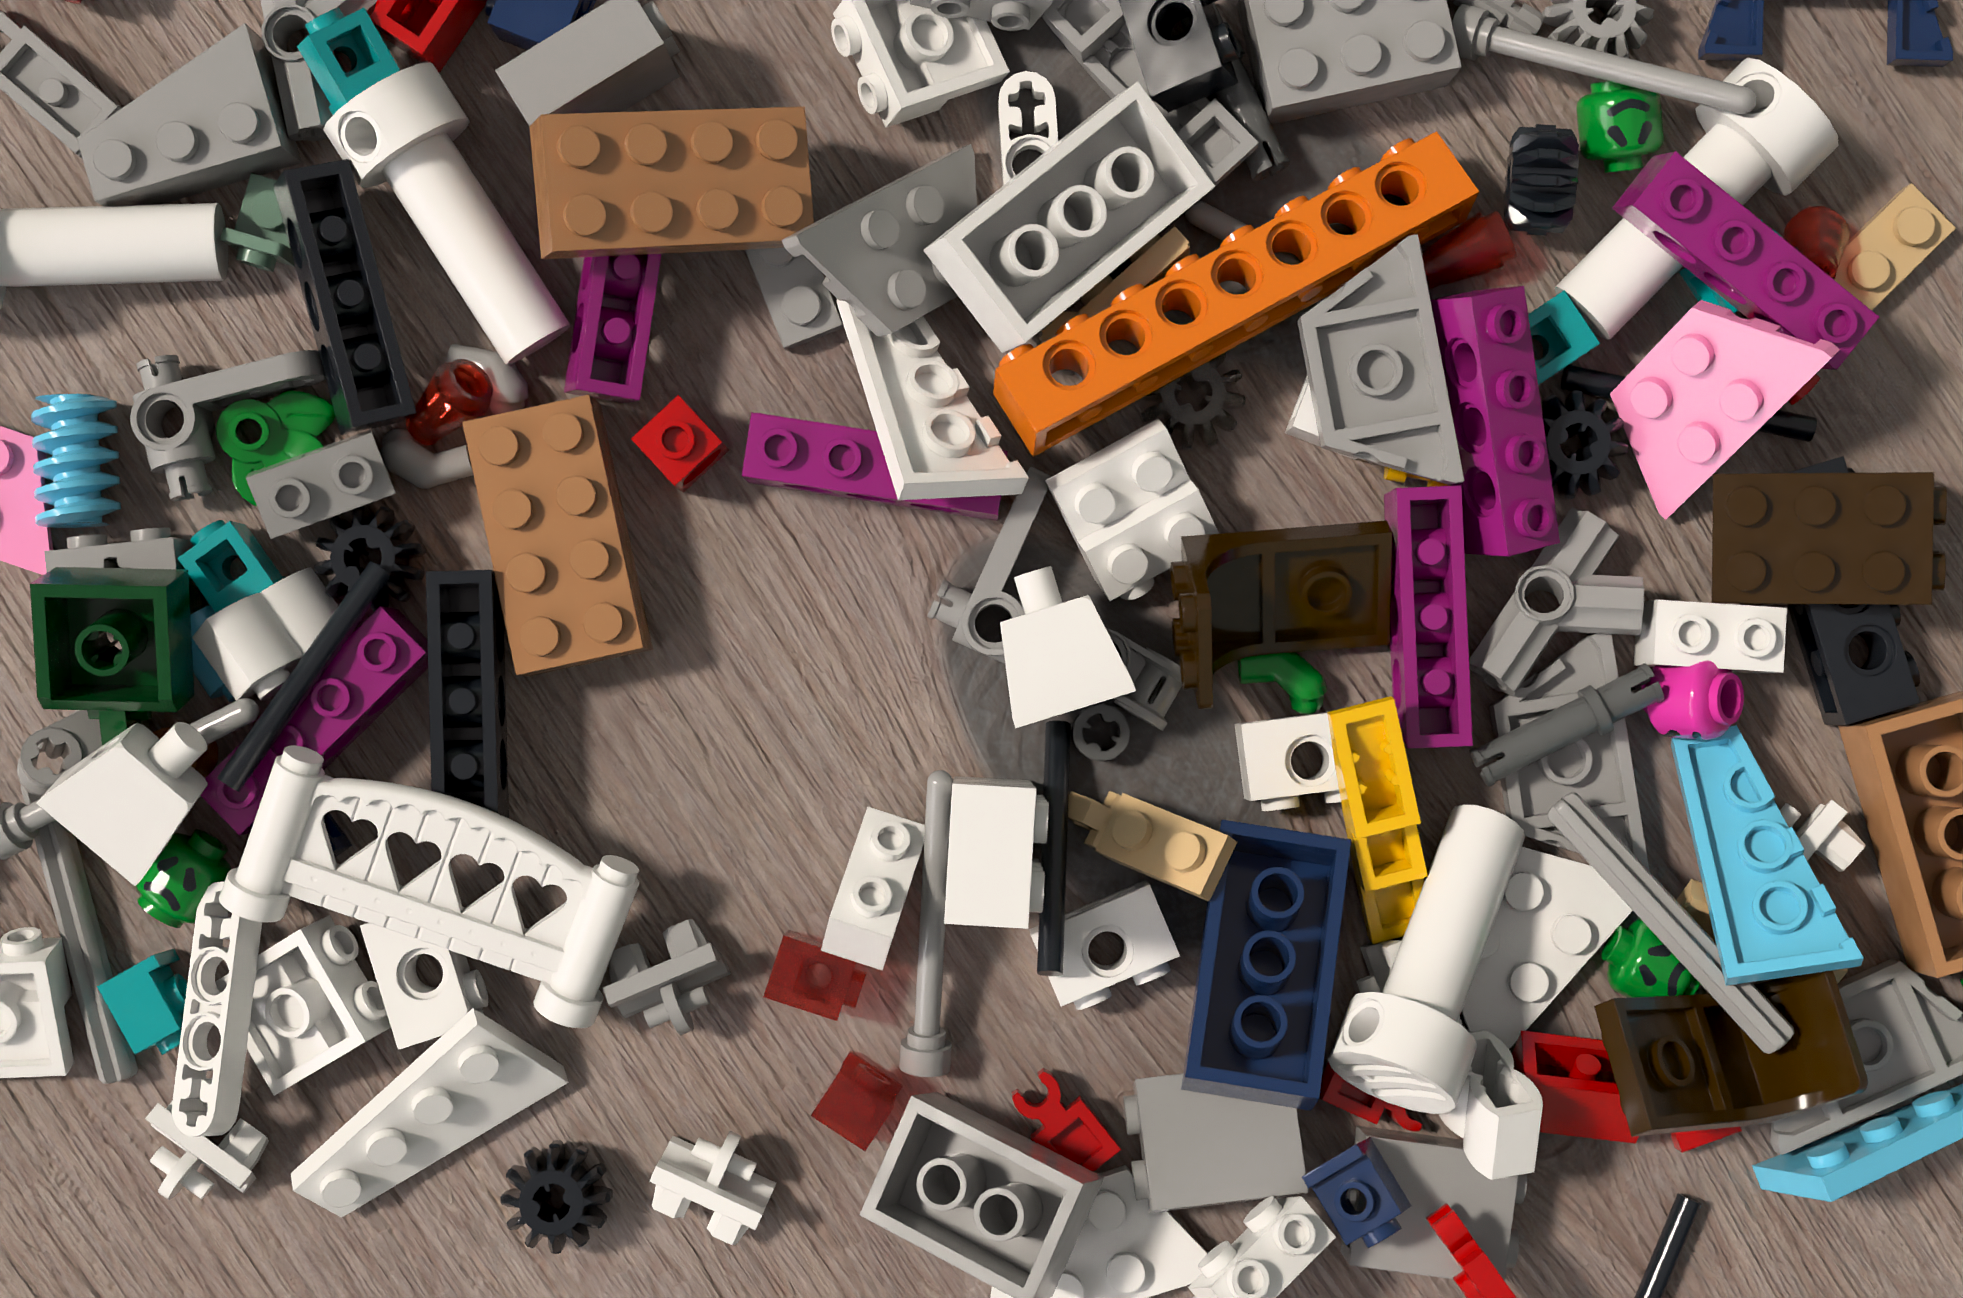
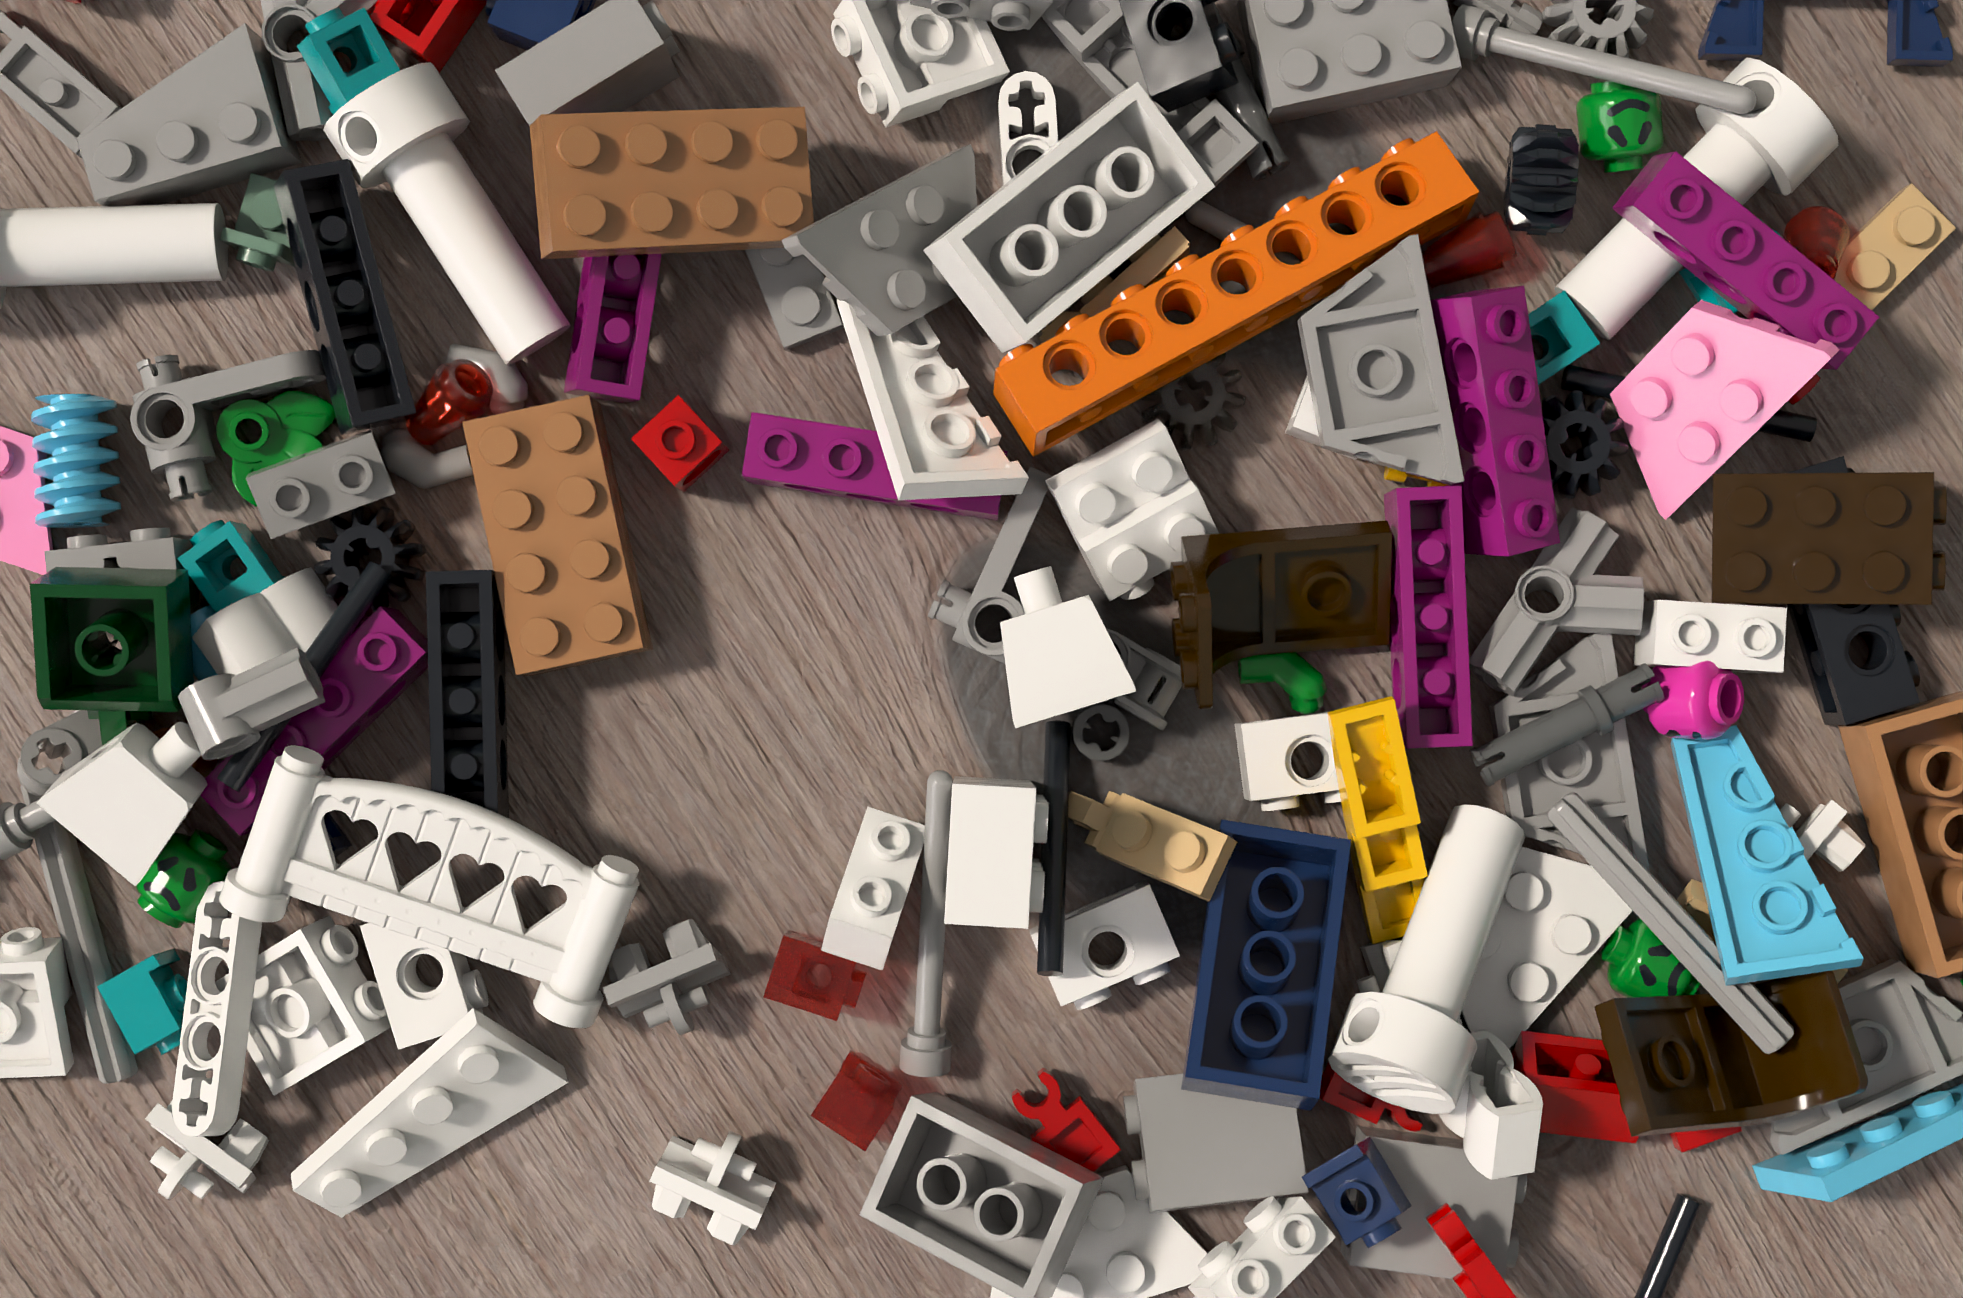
black gear [500,1140,613,1254] -> none
none -> light grey piece [178,647,325,760]

